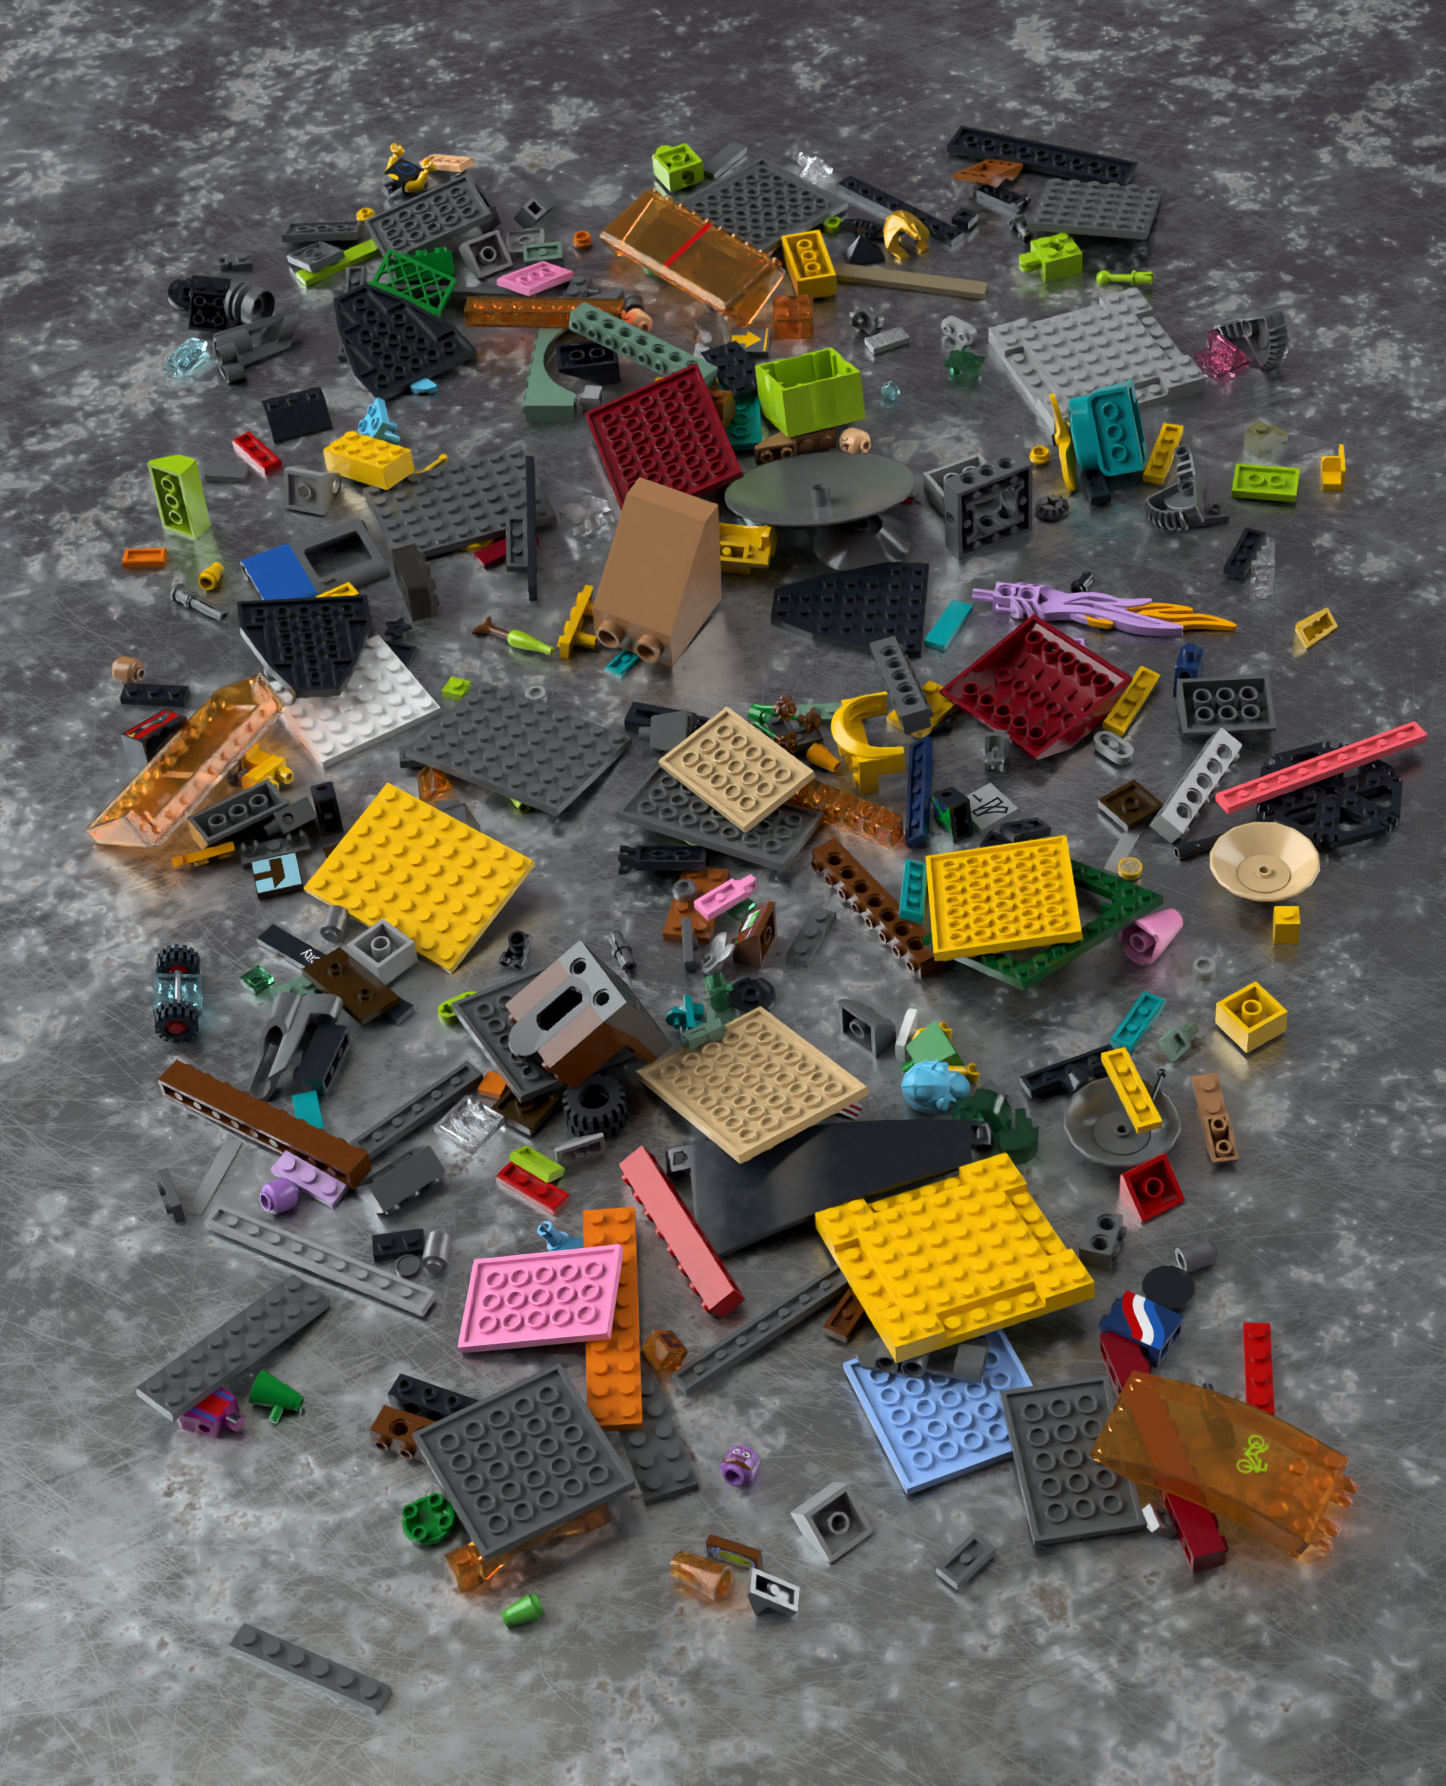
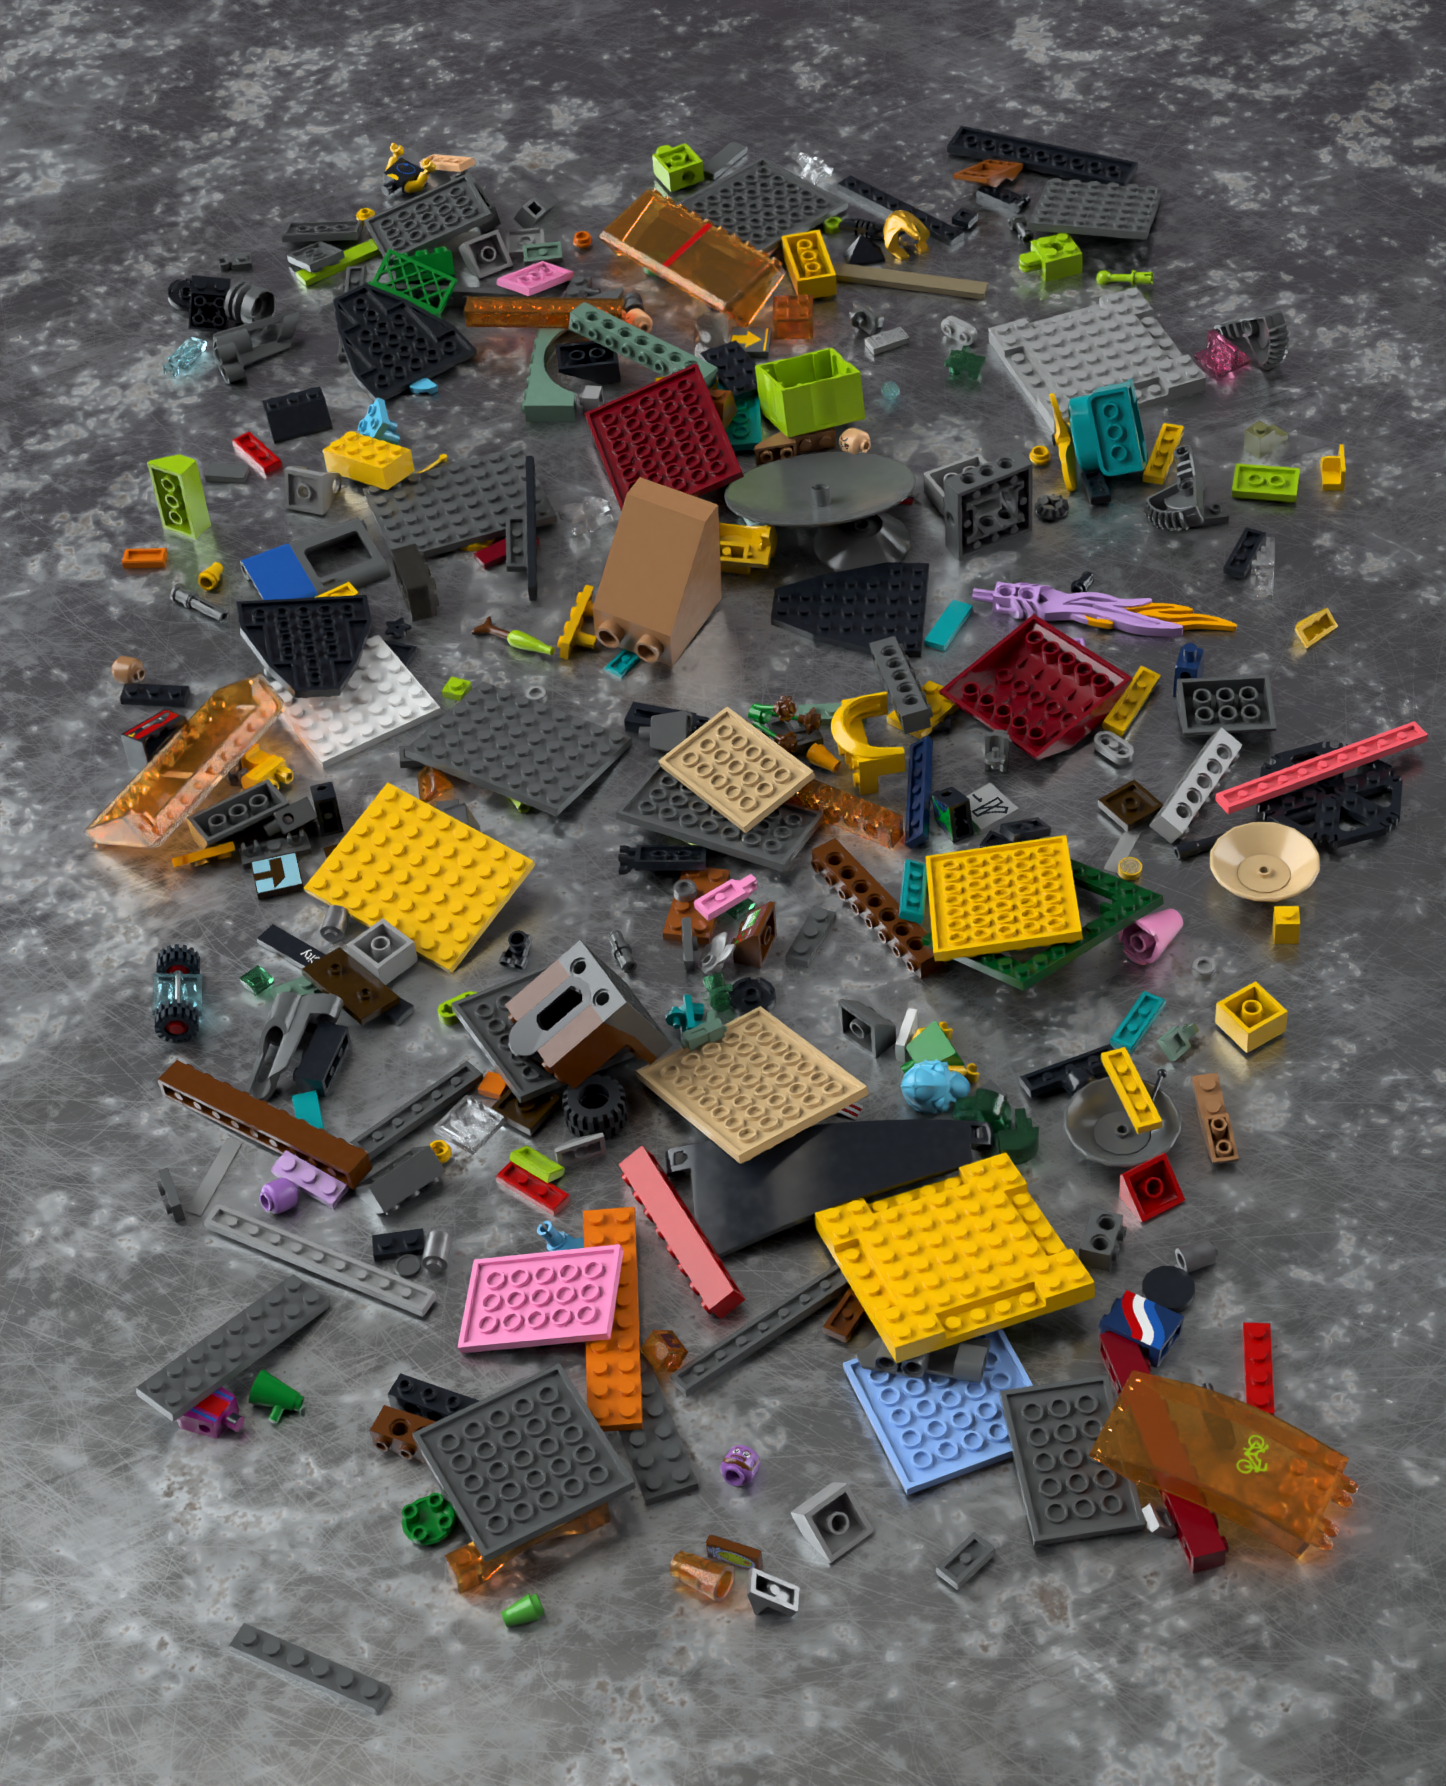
none -> yellow plate [430,1140,452,1164]

